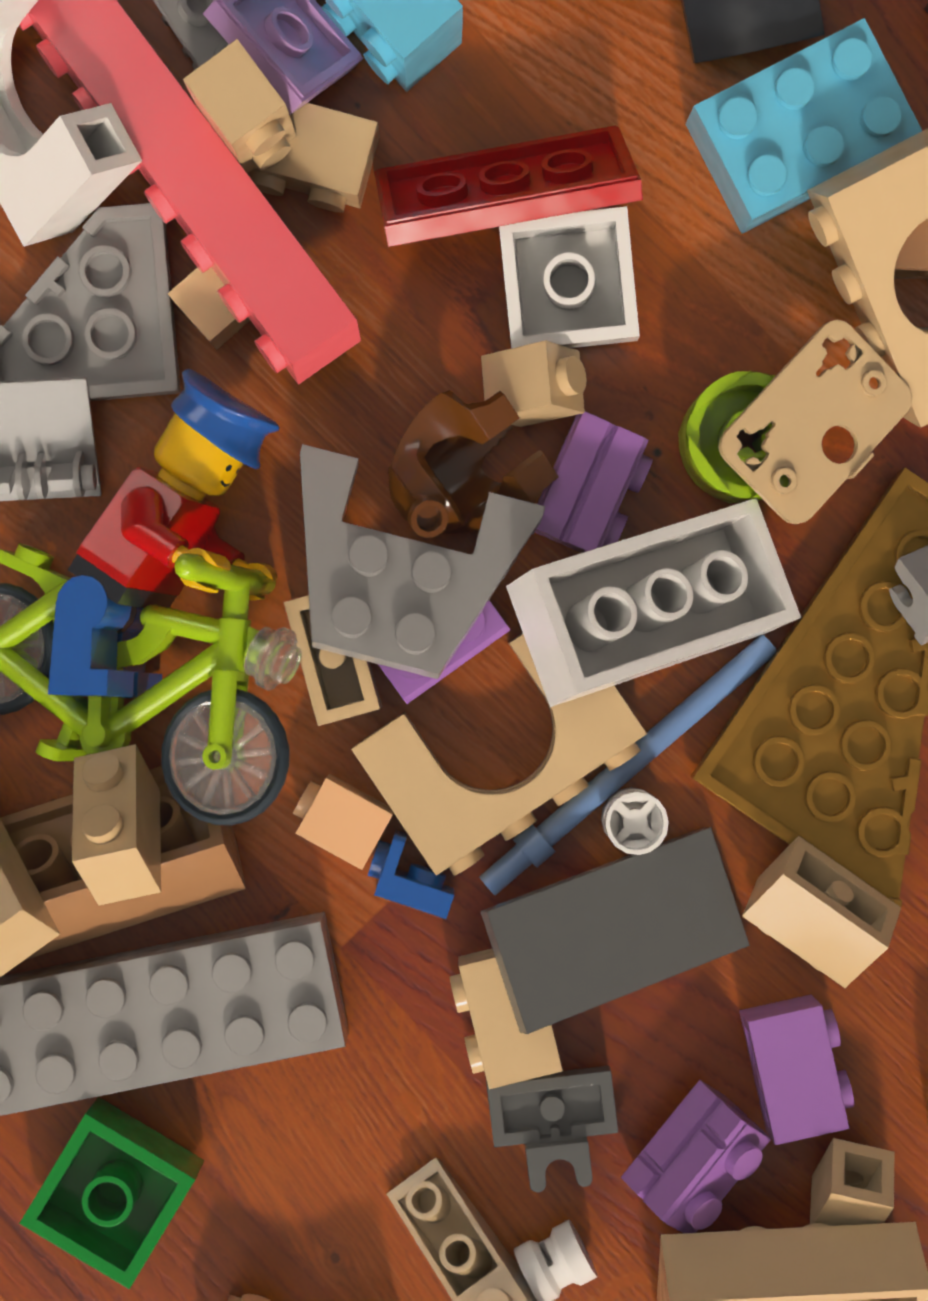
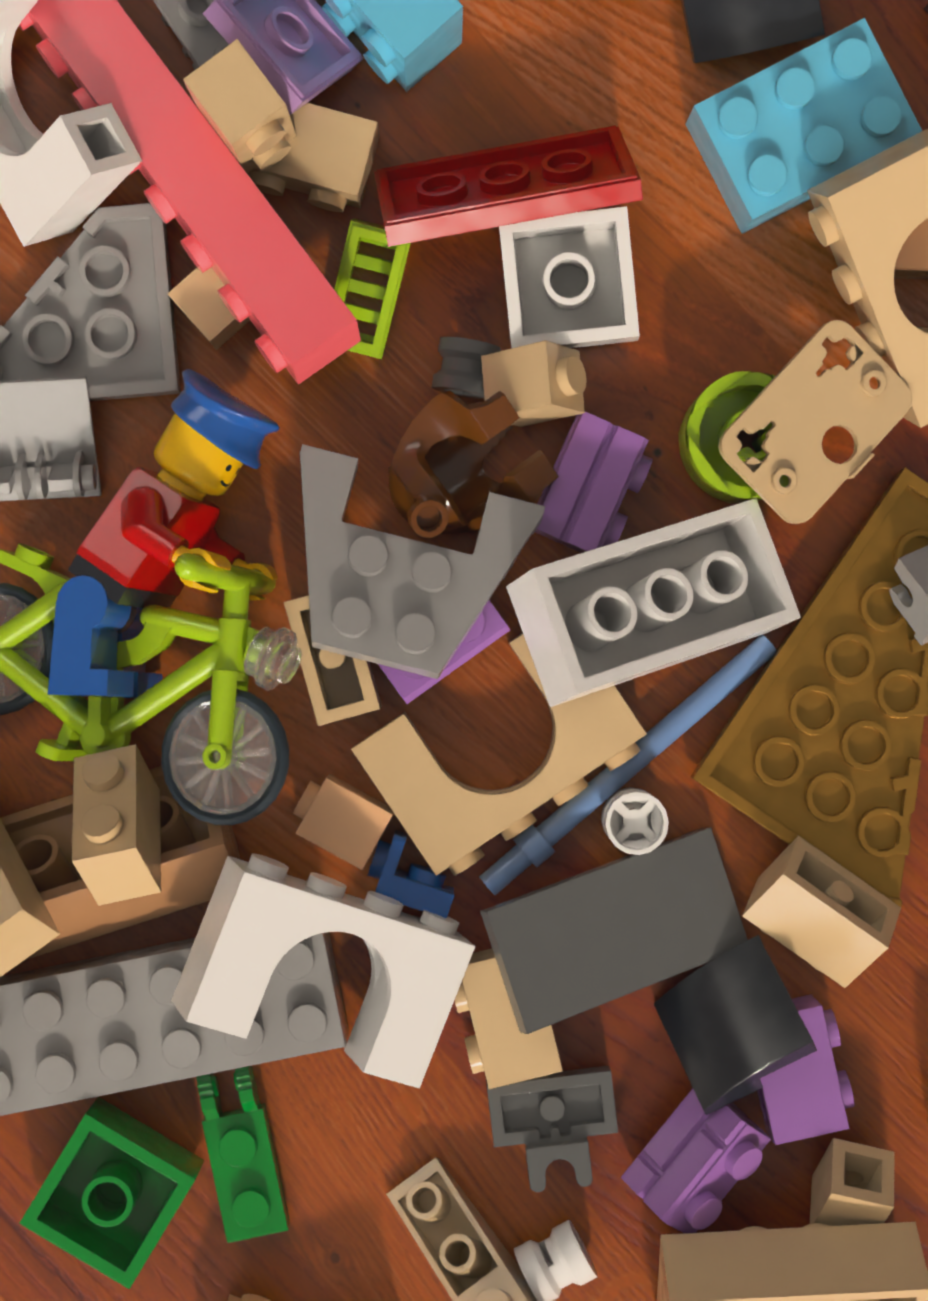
none -> white arch [171,853,475,1089]
none -> green hinge [196,1066,290,1243]
none -> lime slope [334,218,411,359]
none -> dark grey wheel [431,337,501,399]
none -> black slope [653,935,817,1115]

